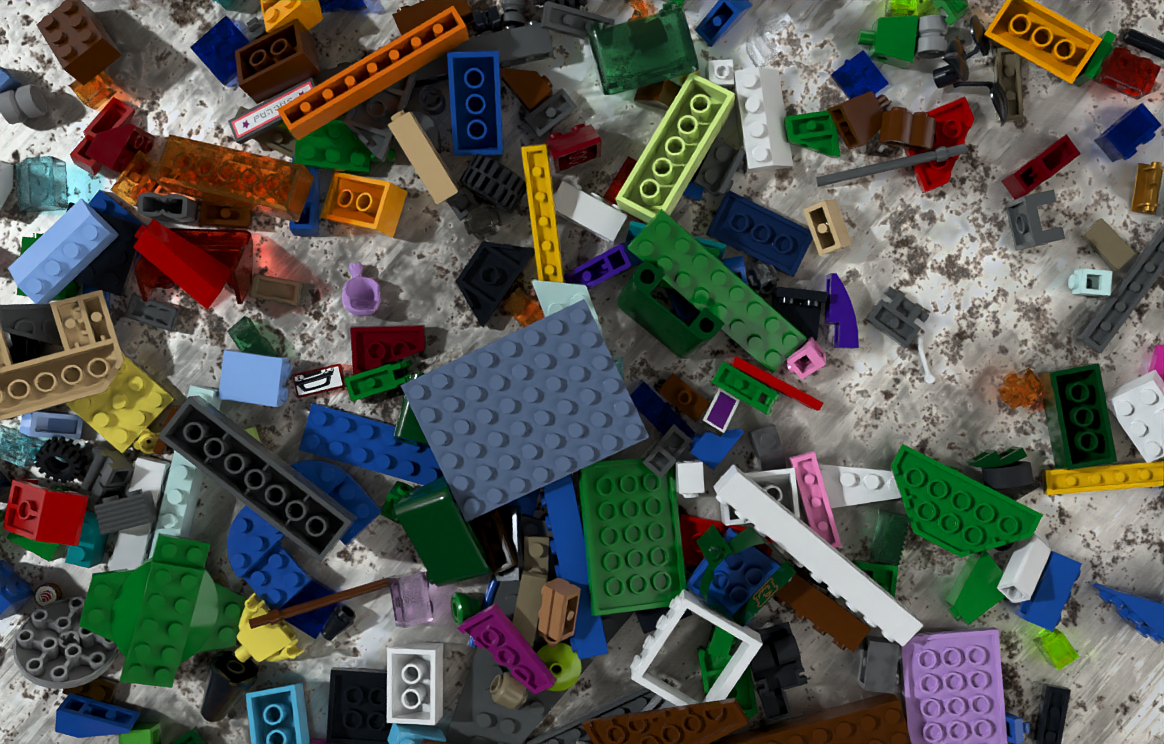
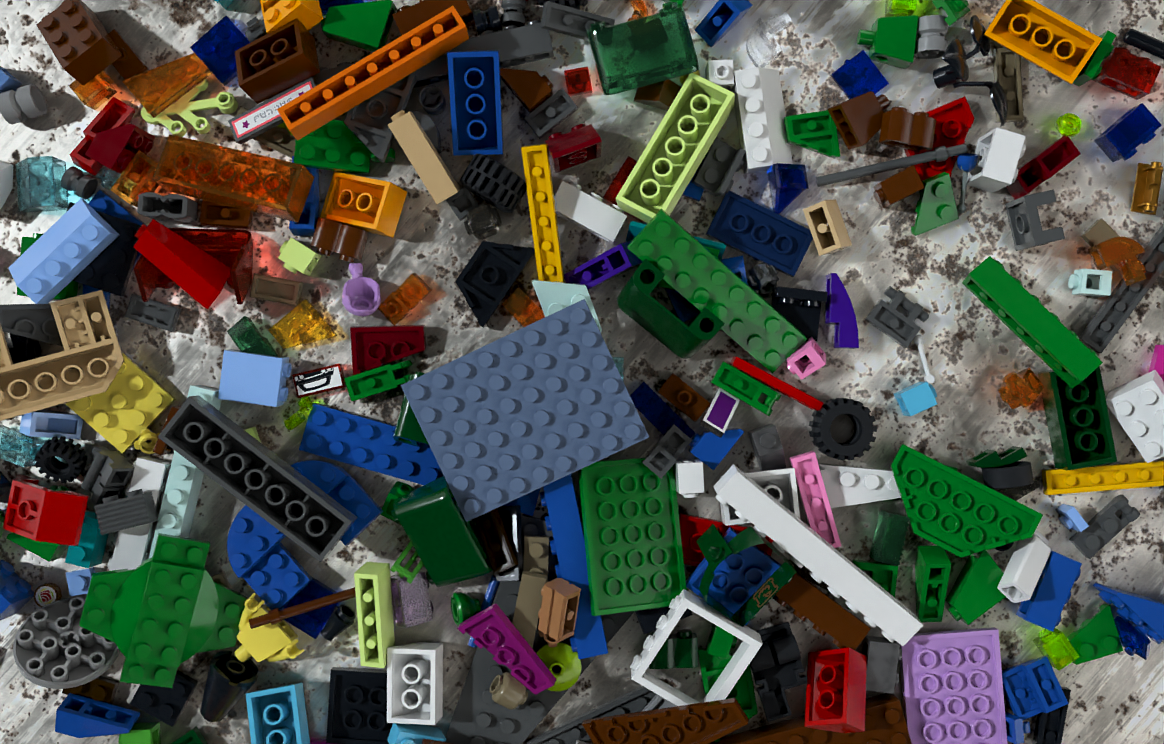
none -> dark grey wheel [61,166,98,200]
none -> light blue plate [66,567,95,597]
none -> clear light blue plate [96,169,125,191]
none -> reddish brown plate [108,29,148,84]
none -> clear orange wing [122,53,212,118]
none -> black plate [130,670,199,727]
none -> yellowish green plant [141,74,238,138]
none -> clear yellow wing [268,299,337,349]
none -> yellowish green brick [278,237,322,276]
none -> clear neon green arm [284,396,314,430]
none -> reddish brown brick [311,217,369,263]
none -> green slope [321,0,397,52]
none -> yellowish green brick [354,562,395,668]
none -> clear orange slope [378,273,432,325]
none -> bright green tile [390,541,424,584]
none -> clear red tile [564,66,592,96]
none -> dark green brick [647,629,699,669]
none -> clear blue slope [767,163,809,214]
none -> red slope [805,647,867,733]
none -> black tyre [809,398,877,461]
none -> reddish brown slope [874,165,925,208]
none -> medium azure brick [894,382,937,416]
none -> green wing [911,172,959,236]
none -> green slope [915,545,951,622]
none -> hinge [957,153,978,213]
none -> green brick [962,256,1103,388]
none -> white brick [967,127,1026,193]
none -> blue slope [1002,656,1069,720]
none -> clear neon green plate [1055,113,1081,137]
none -> light blue plate [1055,504,1089,532]
none -> green wing [1065,604,1123,665]
none -> dark grey plate [1069,494,1140,559]
none -> clear orange brick [1088,237,1146,286]
none -> clear blue piece [1114,616,1151,660]

